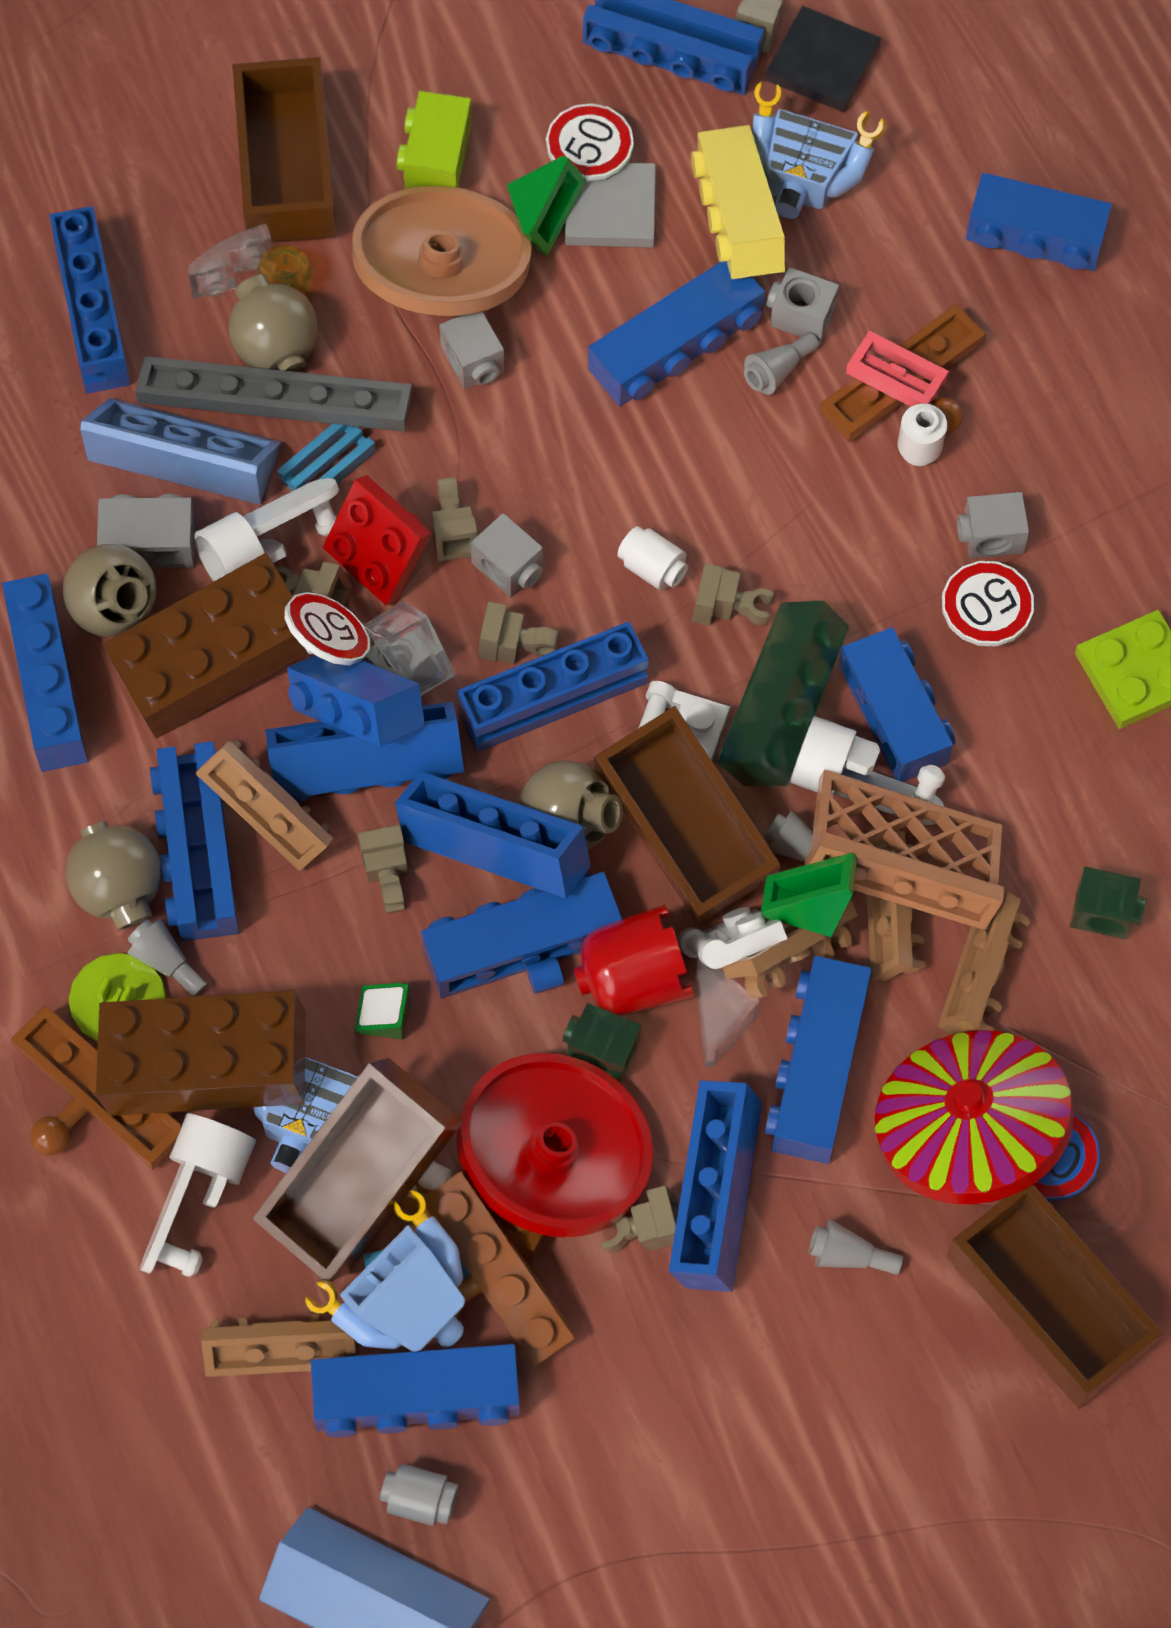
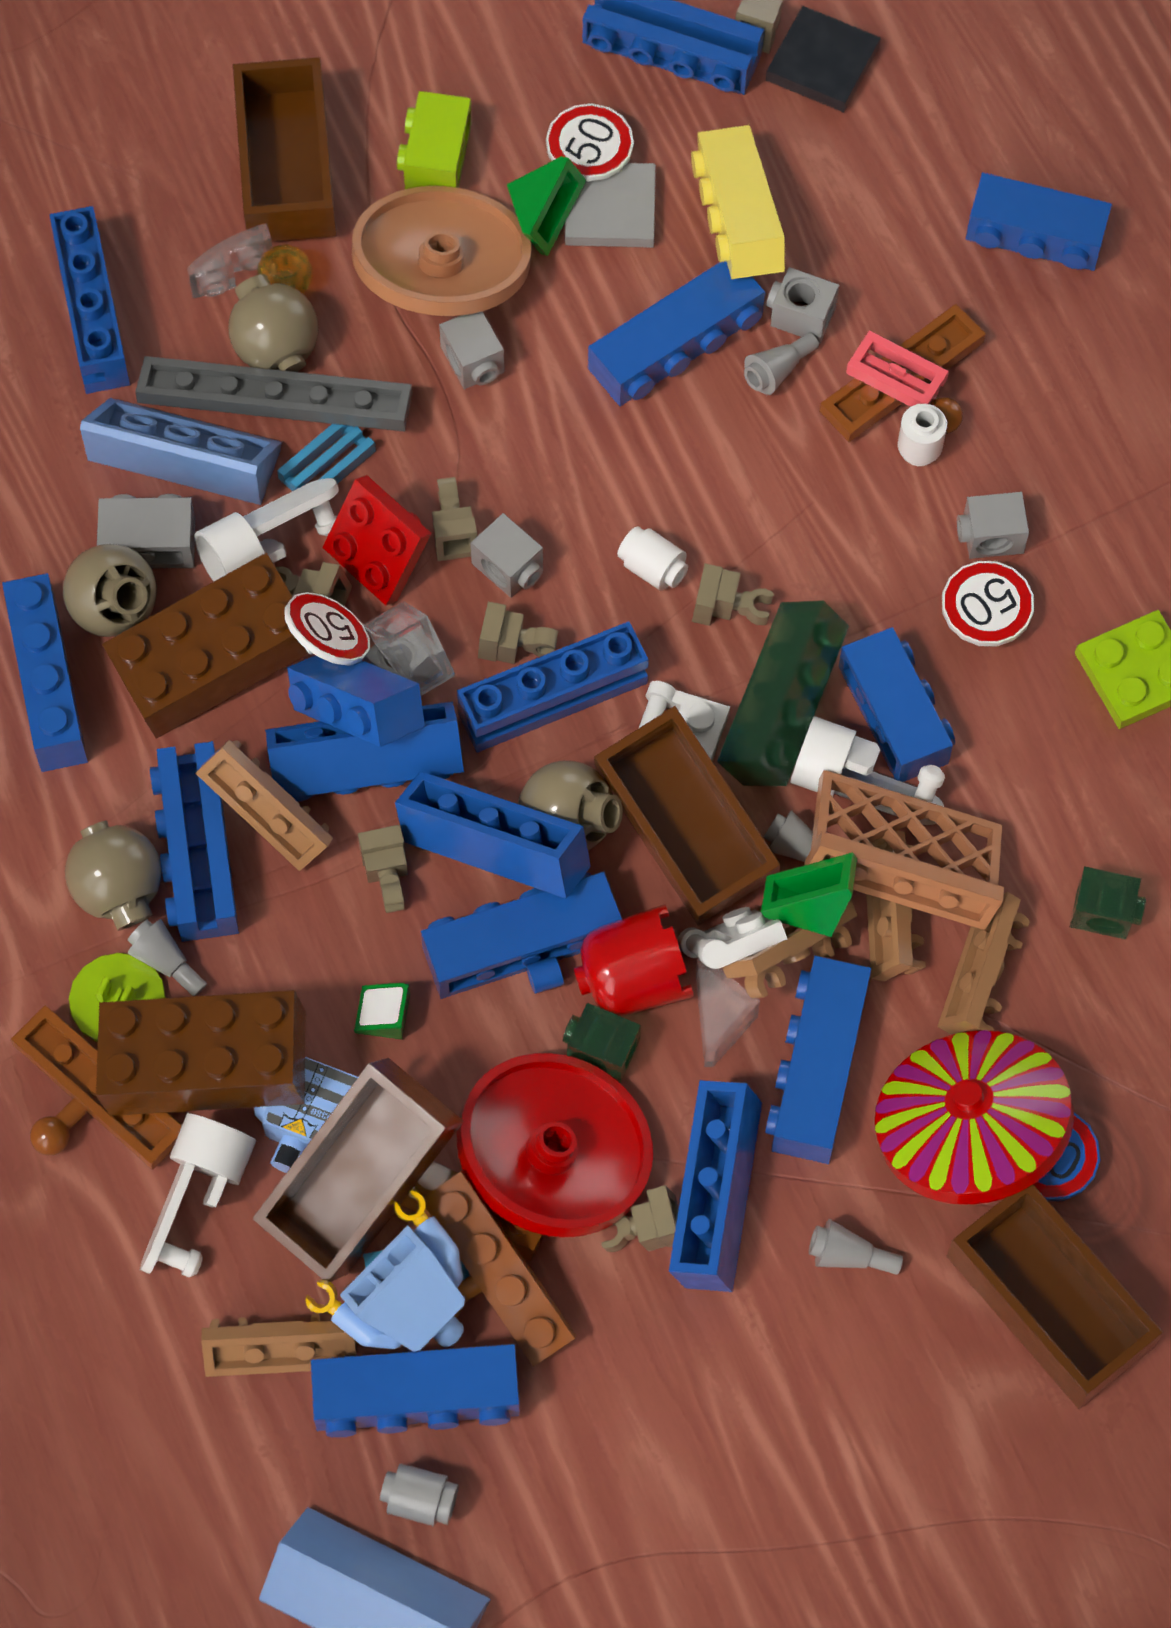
light blue torso [752,82,887,219] -> none

